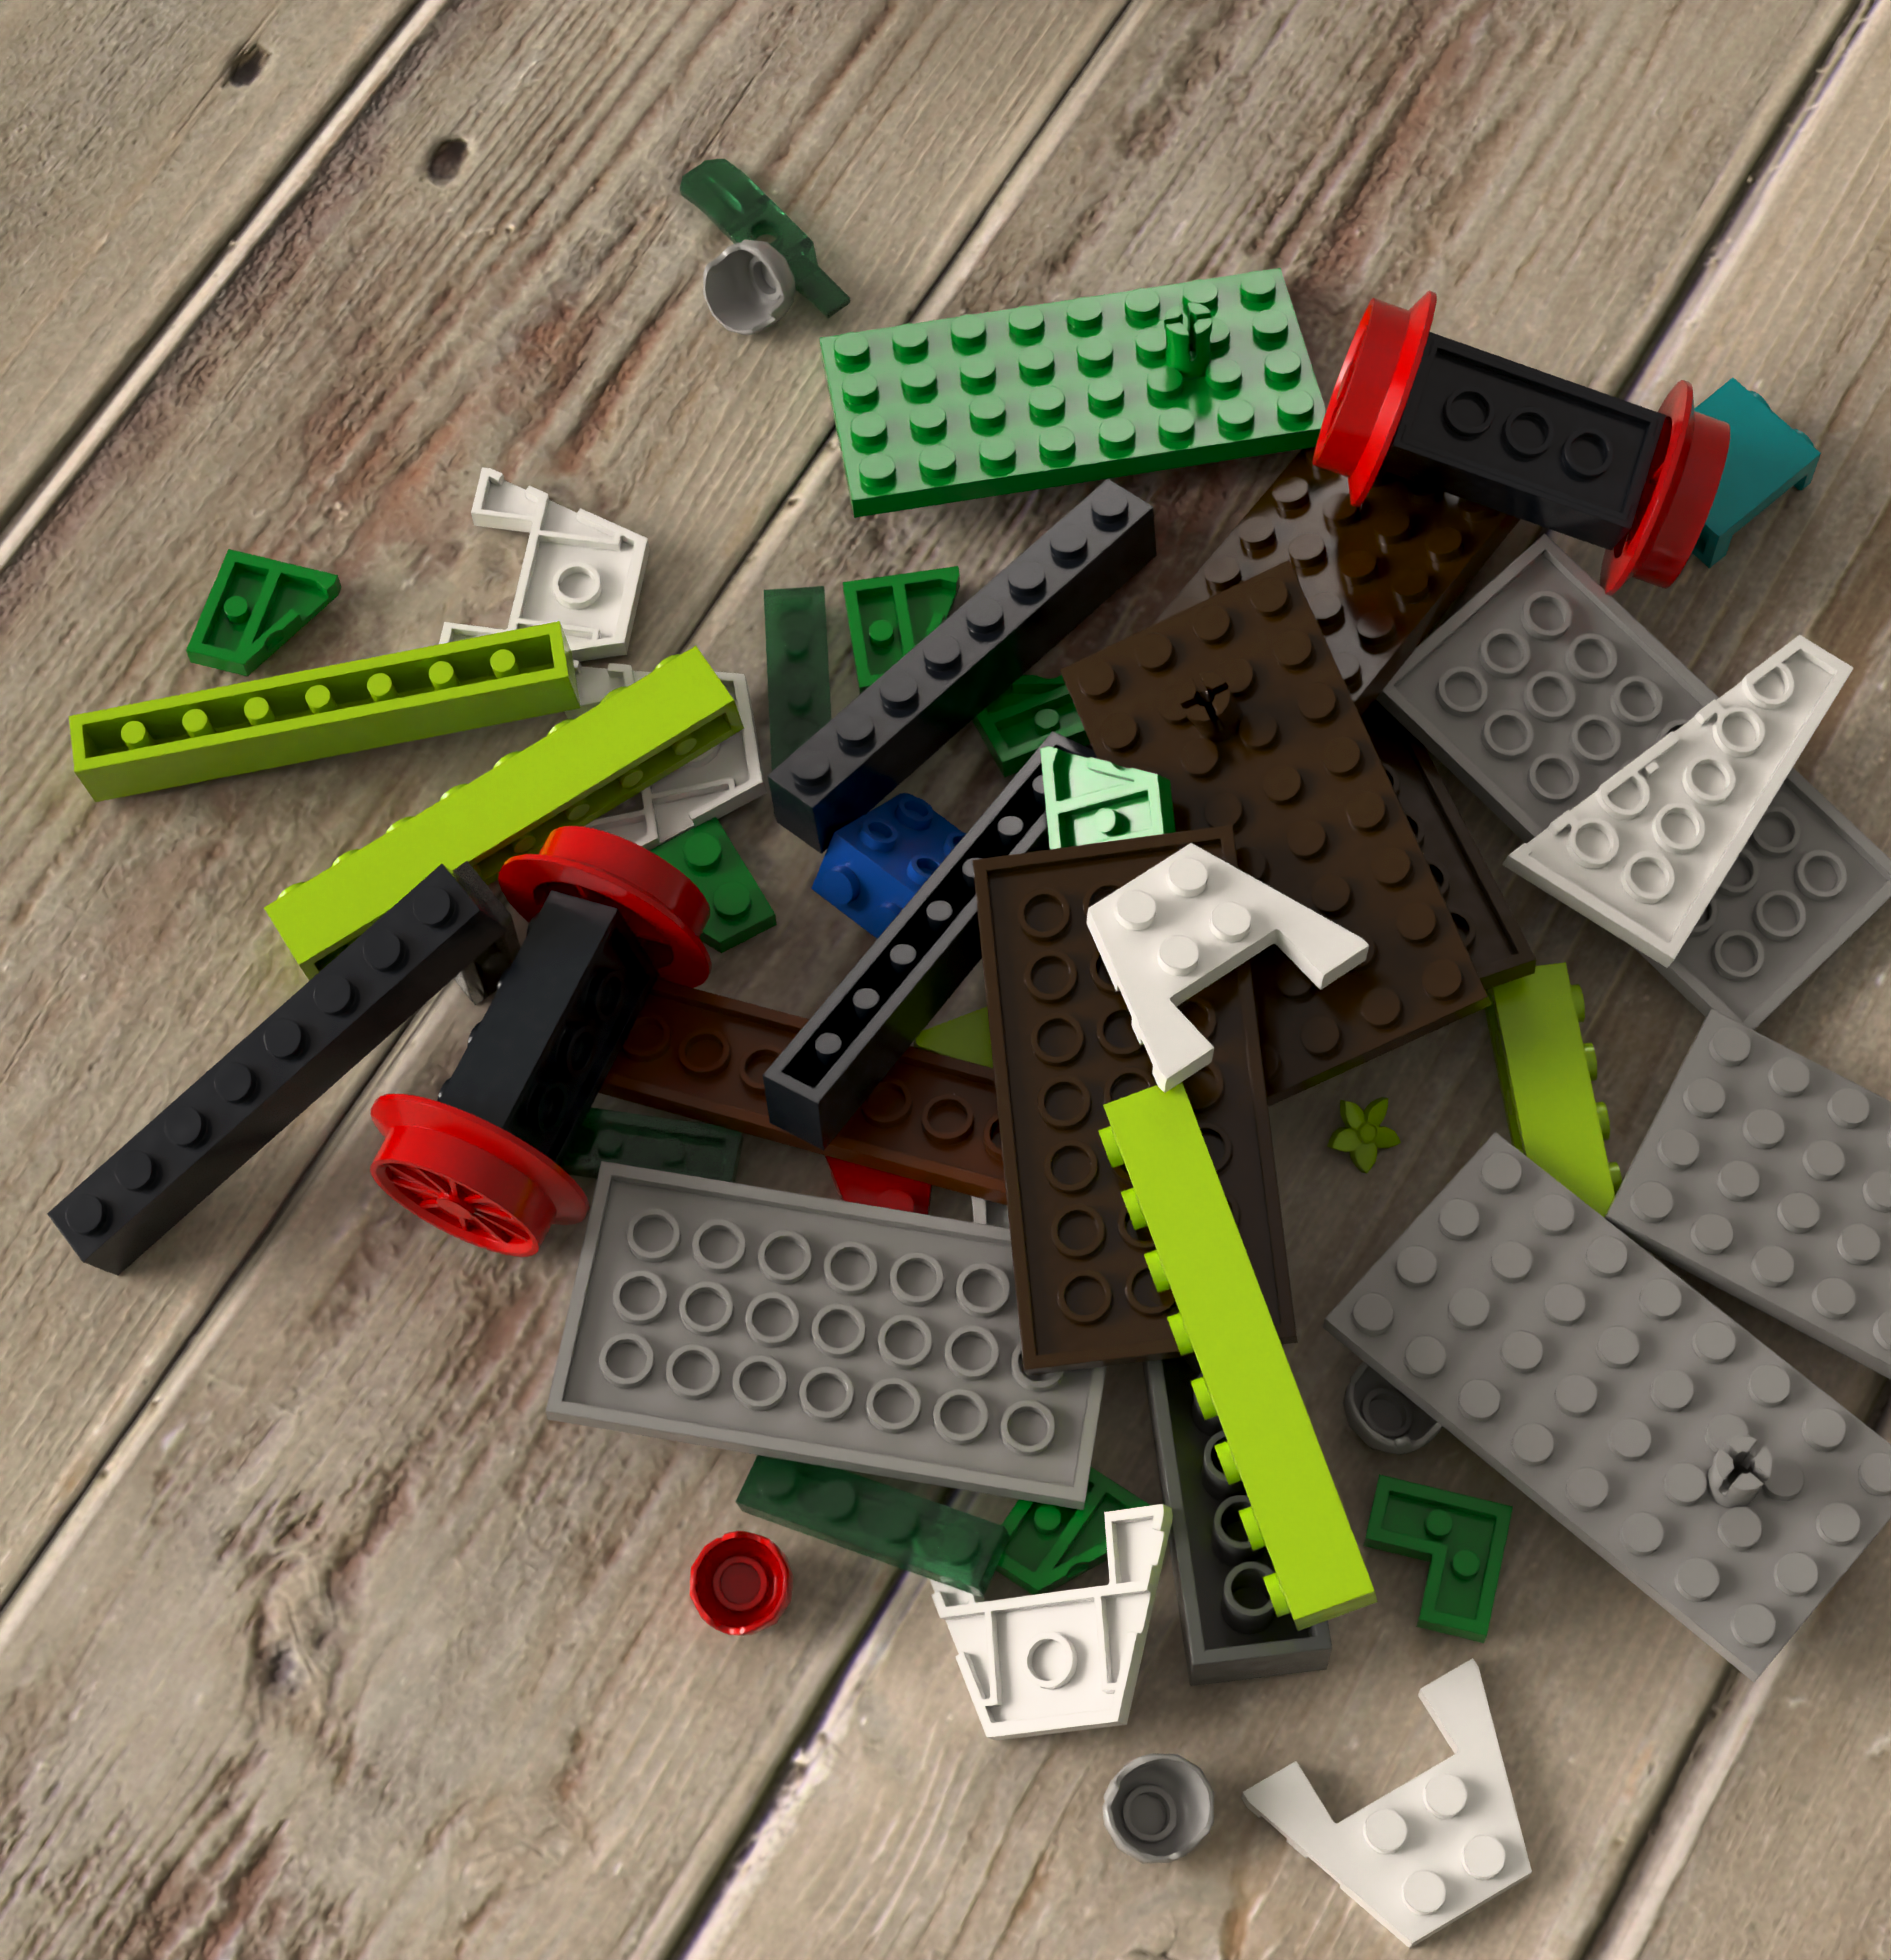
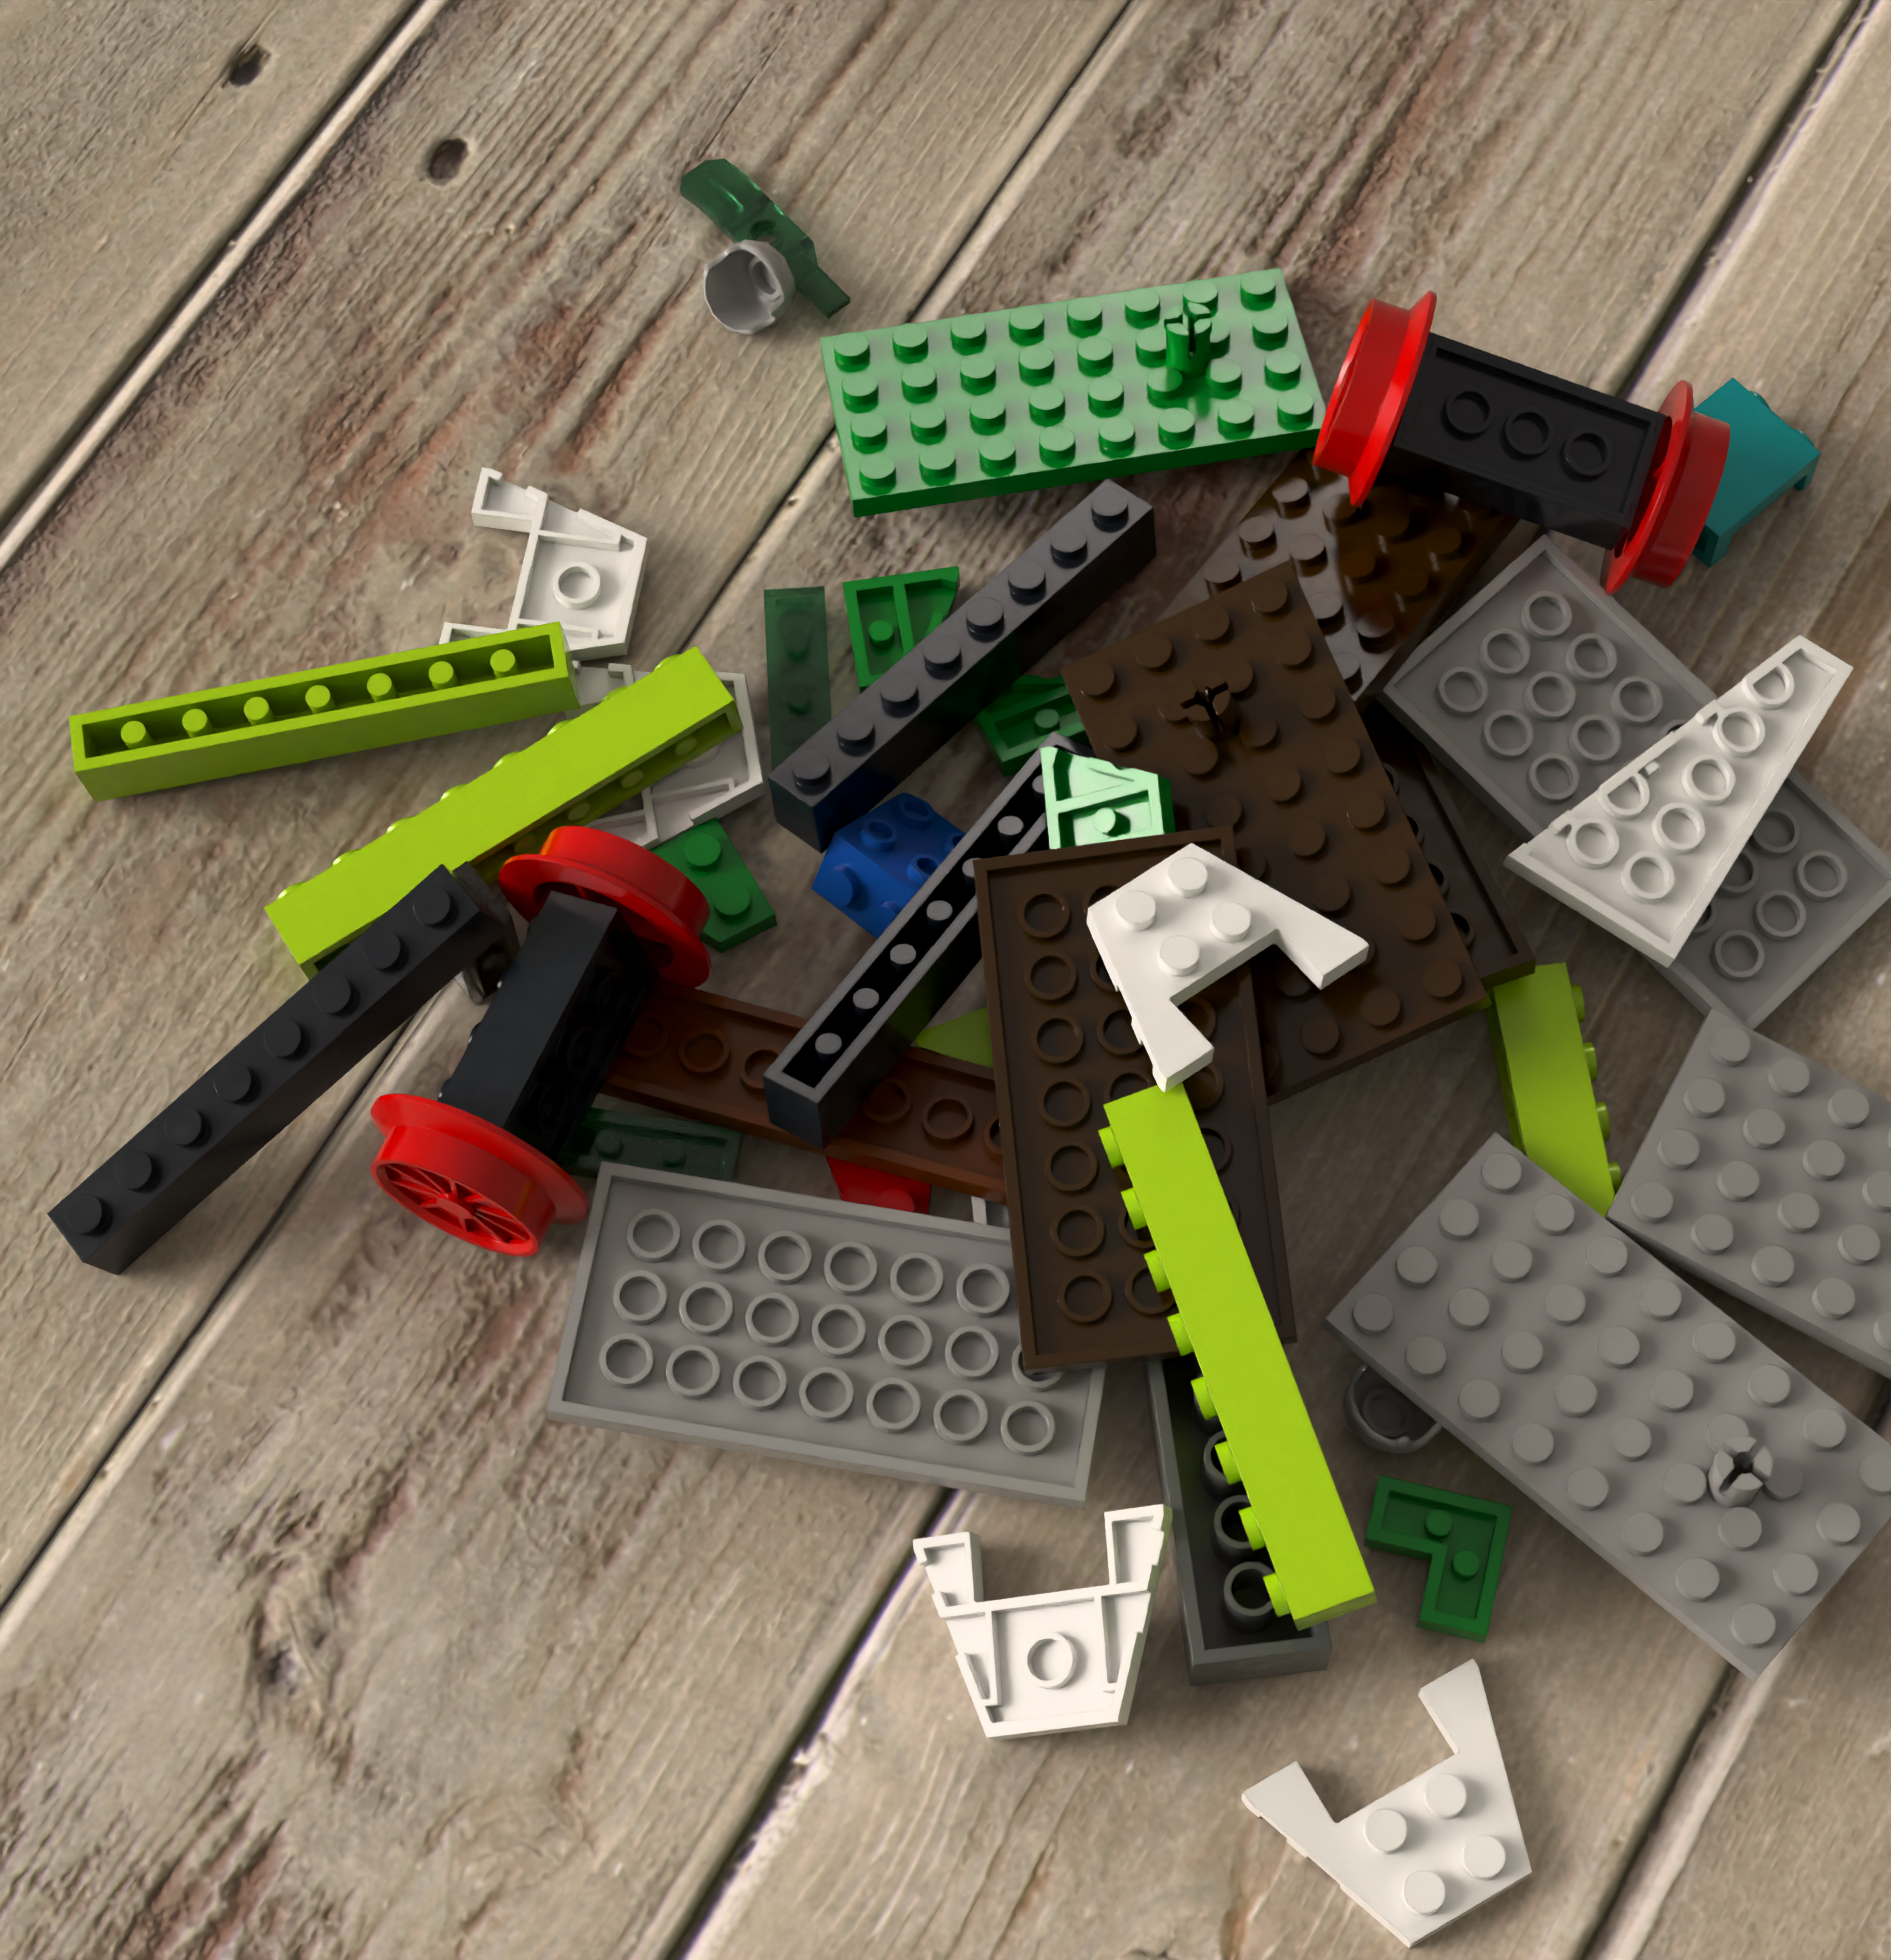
green wing [186,549,342,676] -> none
red hair [690,1531,794,1636] -> none
clear green plate [735,1455,1010,1598] -> none
green wing [981,1467,1151,1595] -> none
light grey hair [1102,1753,1215,1864] -> none
lime plant [1327,1097,1401,1174] -> none

